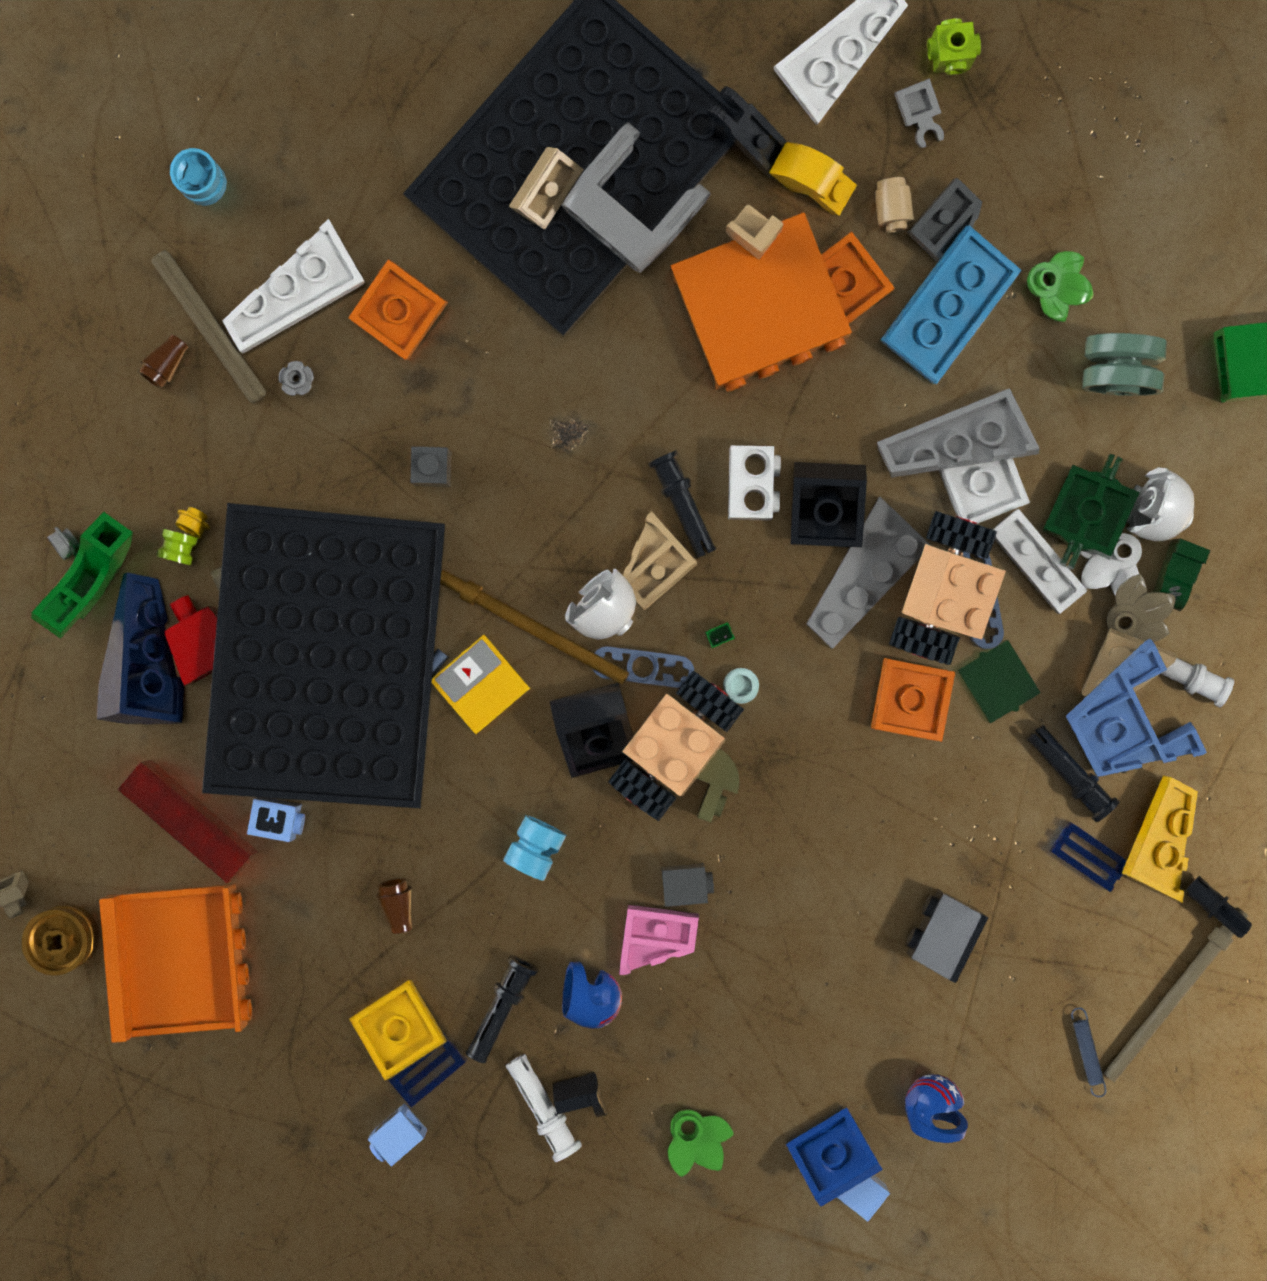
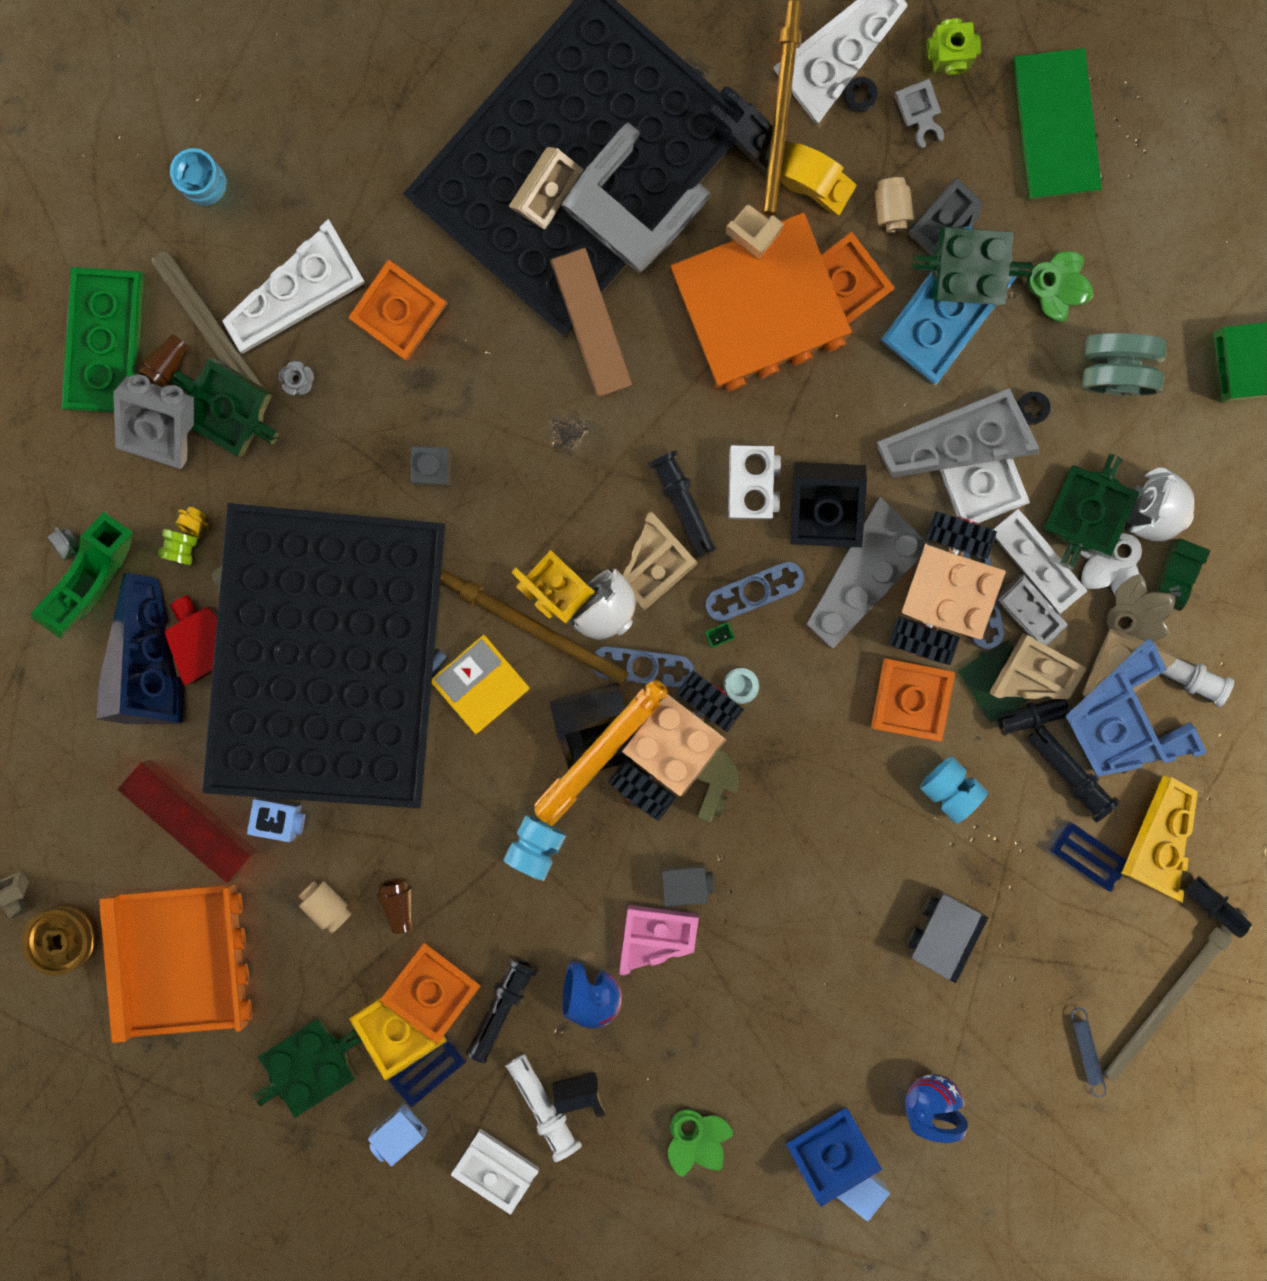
none -> green tile [61,267,144,413]
none -> light grey plate [113,375,194,469]
none -> dark green plate [171,358,280,457]
none -> dark green plate [253,1017,362,1118]
none -> tan brick [298,881,351,934]
none -> orange plate [379,943,481,1045]
none -> white plate [451,1129,539,1215]
none -> yellow bracket [511,550,595,624]
none -> light orange piece [534,680,668,826]
none -> medium nougat tile [550,248,632,397]
none -> sand blue beam [705,562,804,621]
none -> pearl gold bar [762,0,802,215]
none -> black bush [844,77,878,113]
none -> dark green plate [912,227,1033,305]
none -> medium azure wheel [920,756,988,824]
none -> tan wing [989,633,1087,699]
none -> light grey plate [996,573,1068,646]
none -> black axle [997,699,1070,736]
none -> green tile [1012,48,1102,200]
none -> black bush [1017,392,1051,425]

